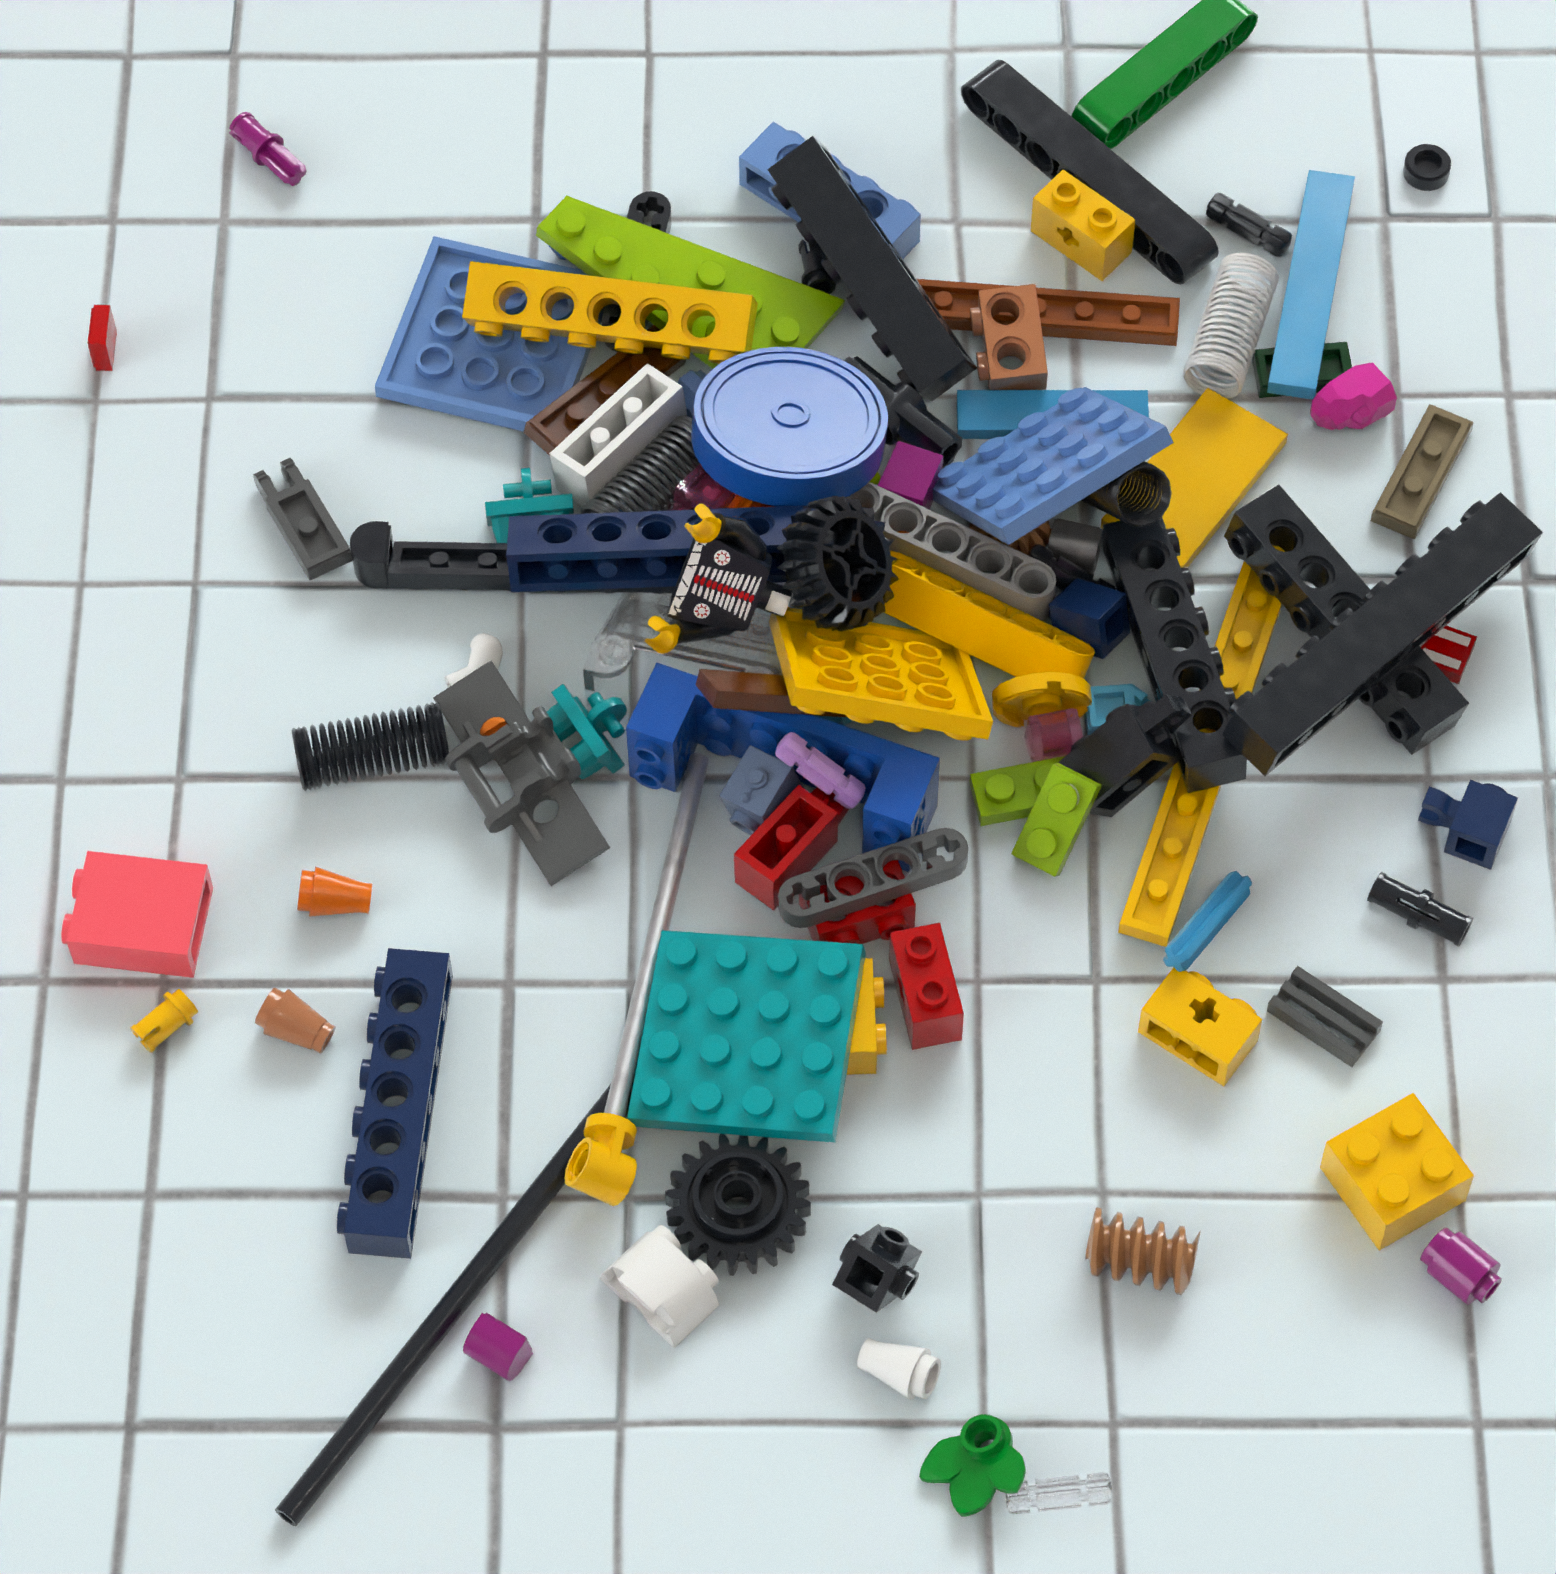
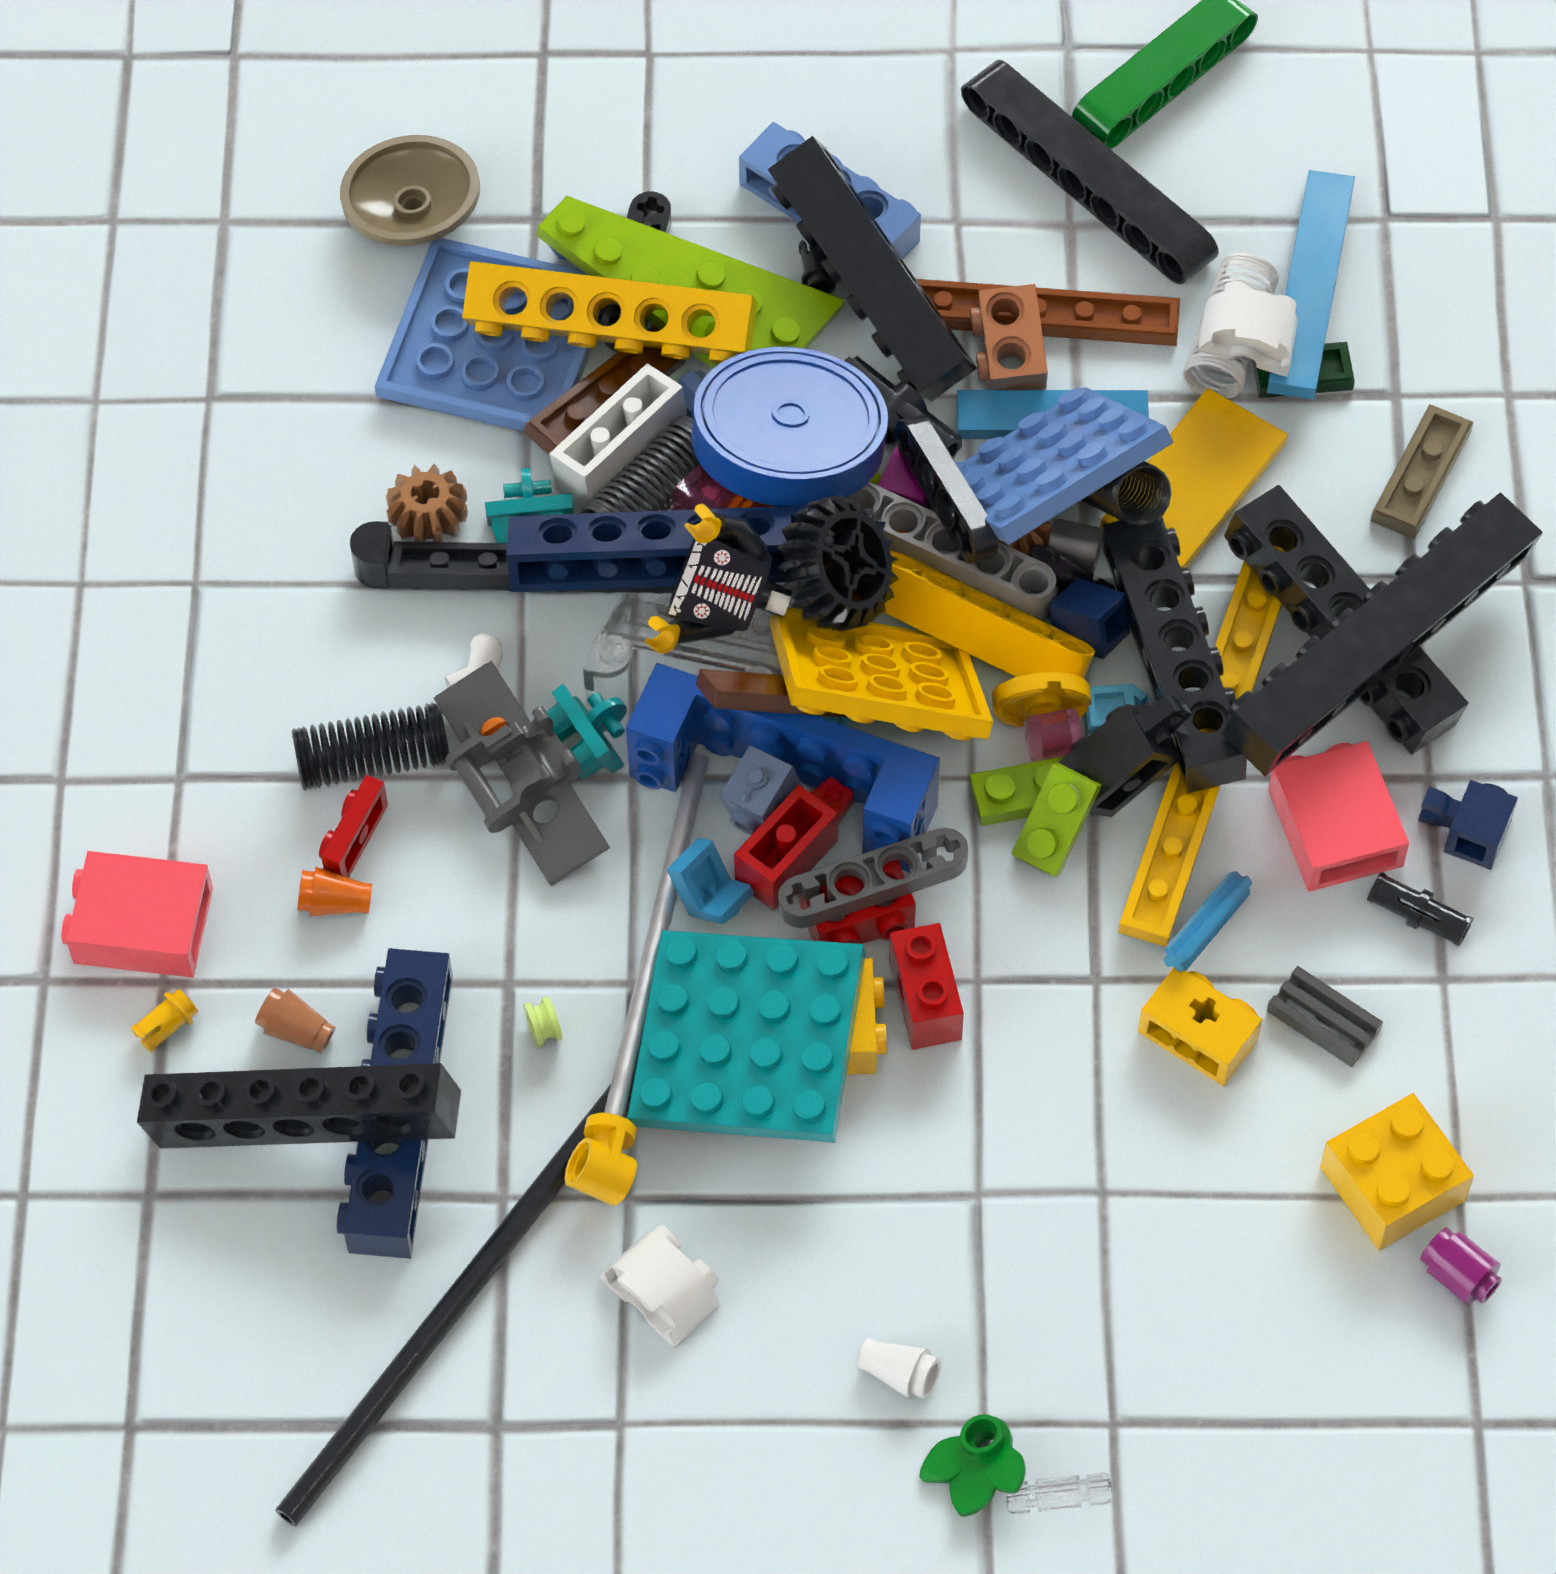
red tile [87,305,117,371] -> none
magenta axle [229,112,307,186] -> none
dark grey hinge [253,457,352,581] -> none
magenta brick [463,1312,533,1381] -> none
black gear [665,1133,811,1276] -> none
lavender axle [775,732,866,809] -> none
black brick [832,1224,922,1313] -> none
yellow brick [1031,170,1135,281] -> none
medium nougat piece [1085,1207,1201,1295] -> none
black axle [1206,193,1292,257] -> none
dark pink rock [1310,362,1397,430] -> none
black tile [1403,144,1451,191] -> none
tile [1421,625,1477,684] -> none
none -> black brick [137,1063,461,1149]
none -> red plate [319,775,388,878]
none -> dark tan dish [340,135,480,246]
none -> medium nougat gear [386,463,468,542]
none -> yellowish green bush [523,996,563,1048]
none -> dark azure bracket [666,838,754,924]
none -> black beam [895,416,998,564]
none -> white cylinder [1197,281,1298,377]
none -> coral brick [1268,741,1409,892]

